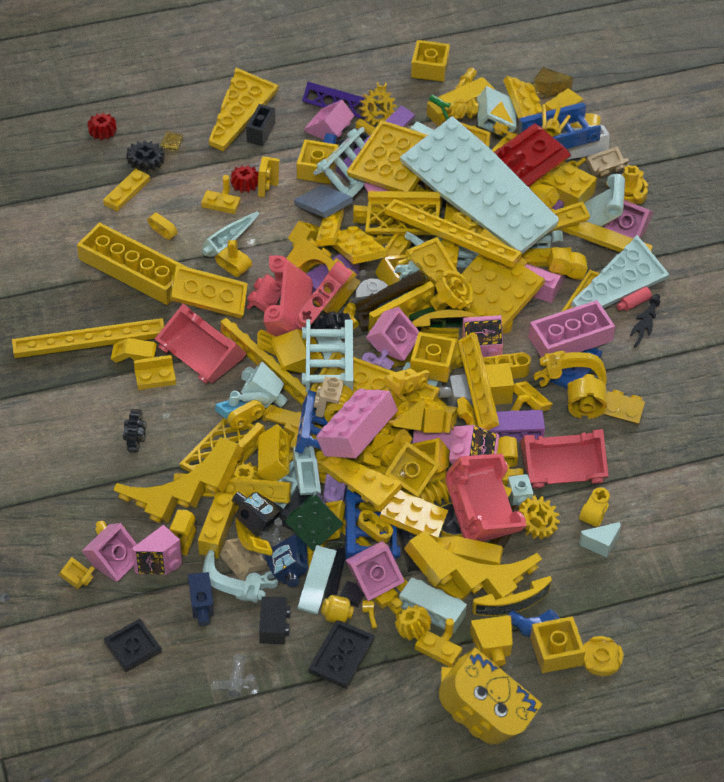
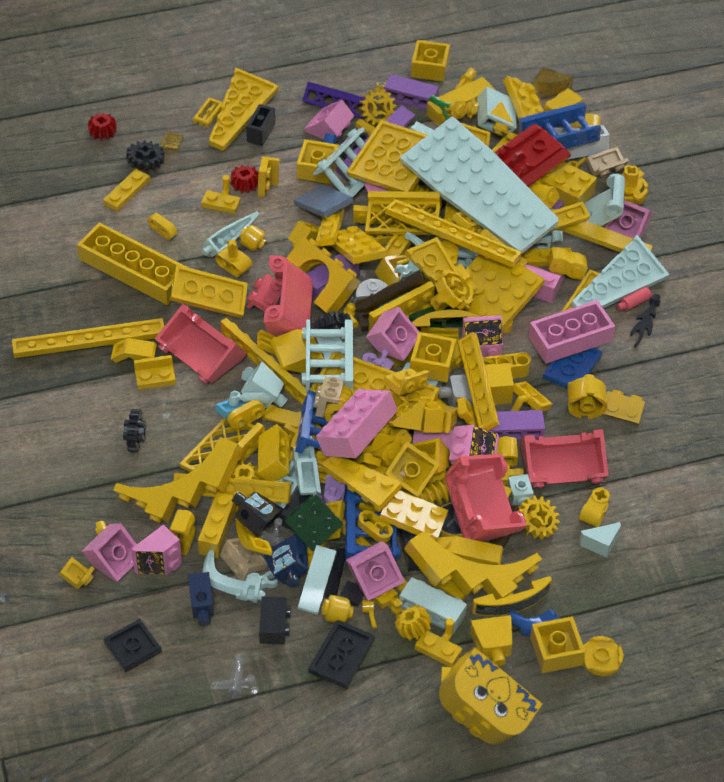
coral piece [295,261,353,329] -> none
yellow piece [533,351,607,387] -> none
yellow plant [542,100,571,137] -> none
none -> yellow tile [193,98,223,128]
none -> yellow head [239,225,267,252]
none -> medium lavender brick [384,74,439,111]
none -> yellow plate [455,264,478,296]

